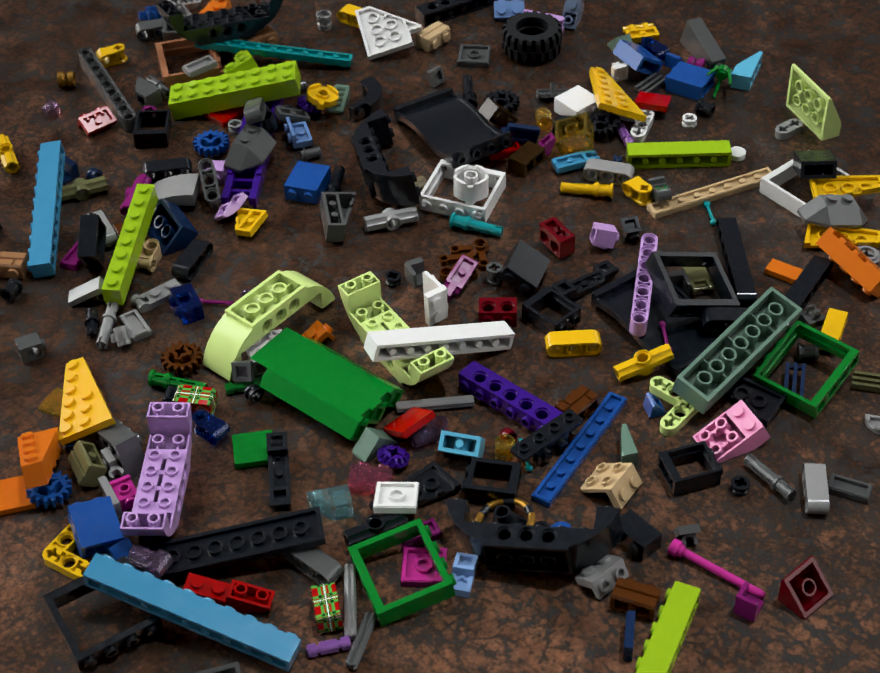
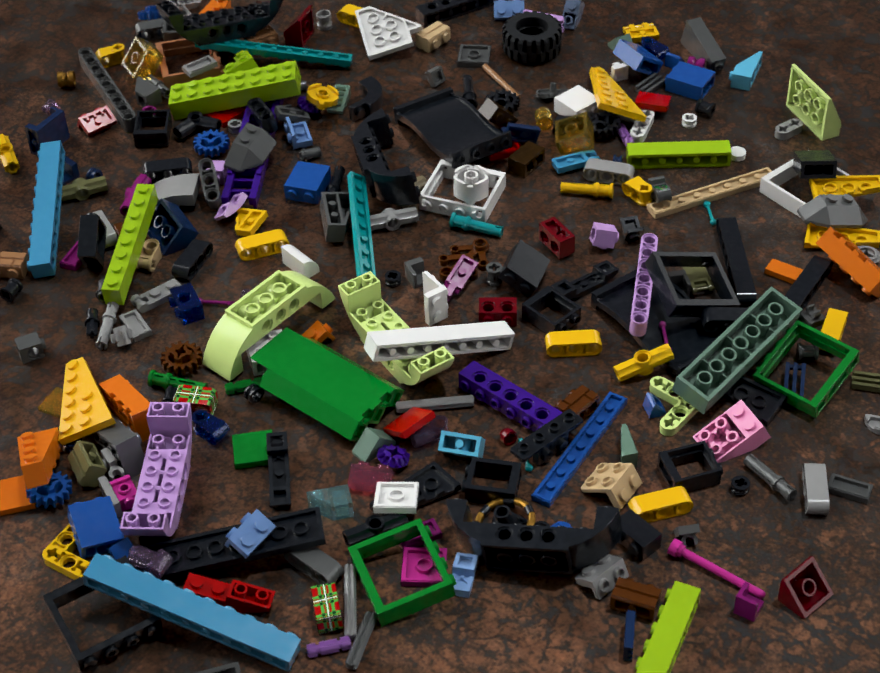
tile [68,276,103,307] -> none
dark grey tile [231,360,254,382] -> none
dark grey beam [243,97,267,125] -> none
clear yellow wheel [495,434,515,461] -> none
magenta slope [539,132,556,156] -> none
green plant [707,64,732,98] -> none
none -> dark blue panel [25,106,70,156]
none -> orange wedge [99,374,150,442]
none -> clear yellow brick [121,36,164,80]
none -> black piece [173,111,222,140]
none -> medium blue bracket [225,509,276,558]
none -> yellow beam [235,229,289,261]
none -> white brick [281,244,320,278]
none -> dark red slope [283,5,315,48]
none -> teal plate [347,171,376,277]
none -> medium nougat bar [482,64,521,99]
none -> yellow beam [628,486,694,523]

